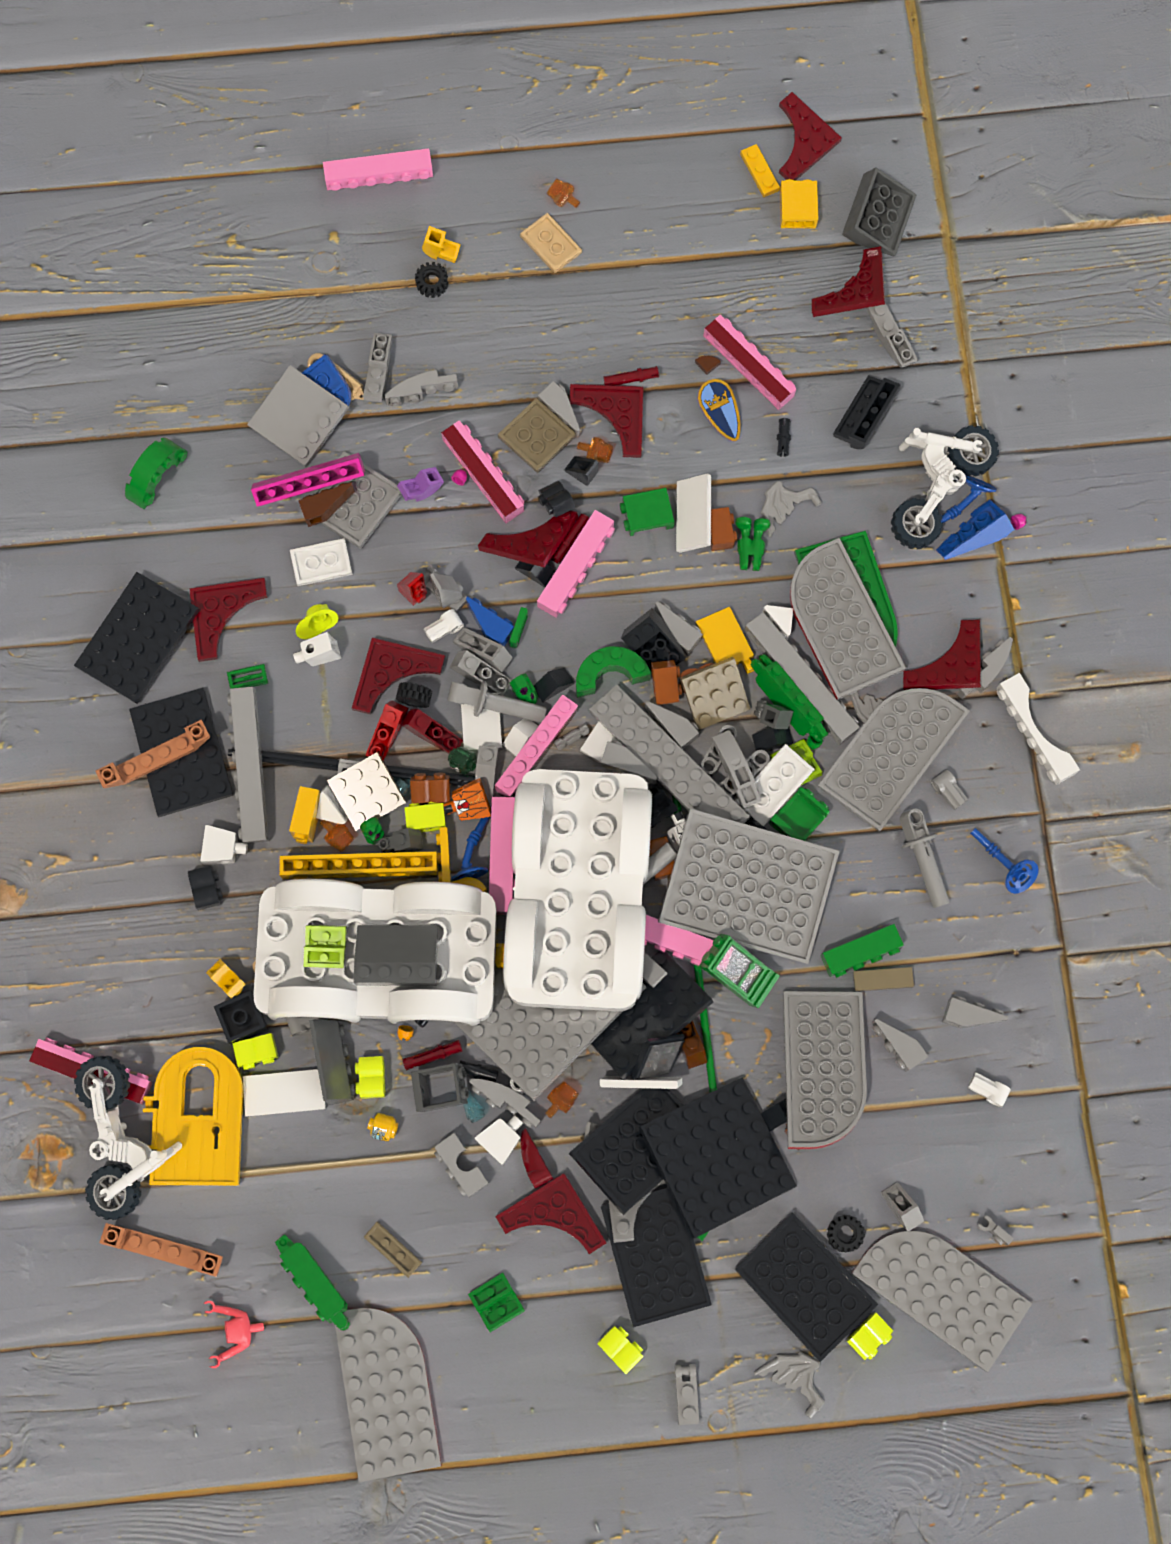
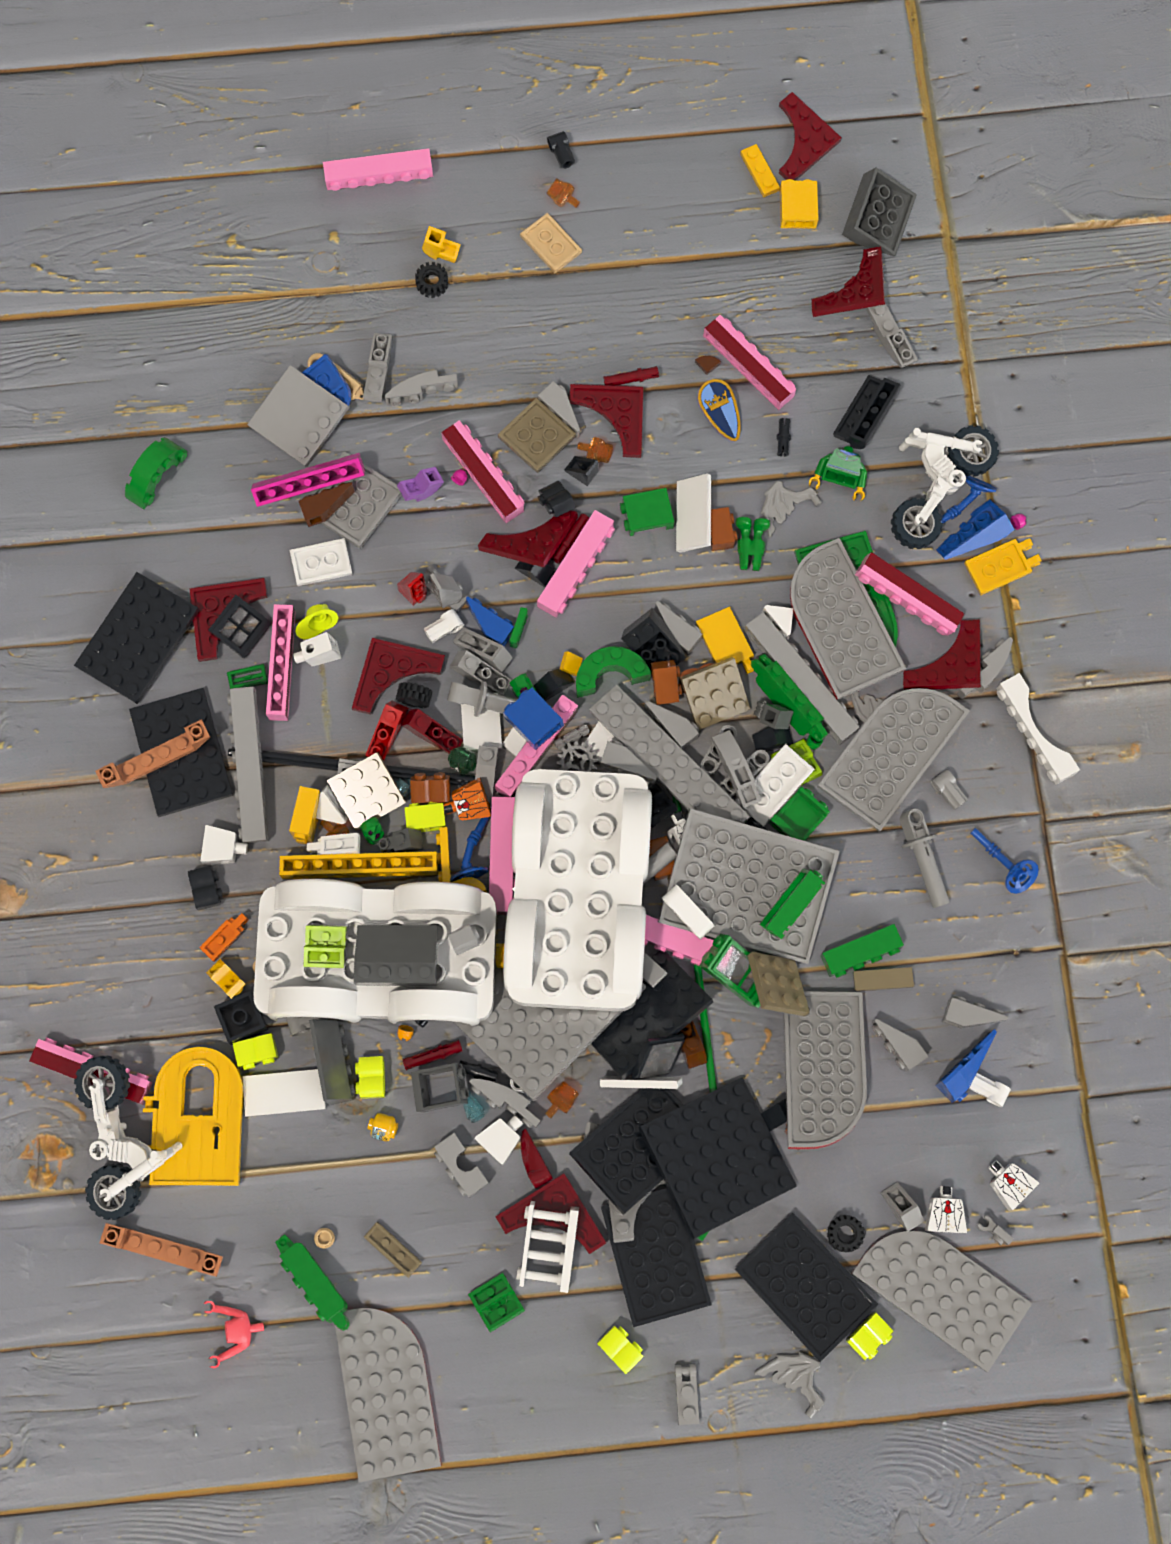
none -> orange hinge [199,913,249,962]
none -> black piece [208,595,271,658]
none -> bright pink brick [266,604,296,721]
none -> white hinge [307,833,360,855]
none -> tan plate [314,1228,335,1249]
none -> light grey brick [447,924,481,955]
none -> blue brick [503,688,564,750]
none -> white fence [516,1201,579,1293]
none -> black piece [547,131,575,169]
none -> light grey gear [556,741,598,772]
none -> yellow tile [560,651,583,676]
none -> white beam [662,885,715,940]
none -> dark tan plate [747,952,810,1016]
none -> green door [759,869,825,939]
none -> green torso [809,446,867,502]
none -> brick [855,552,964,636]
none -> white torso [925,1186,967,1233]
none -> blue wedge [935,1029,997,1103]
none -> yellow tile [964,538,1042,596]
none -> white torso [988,1160,1039,1211]

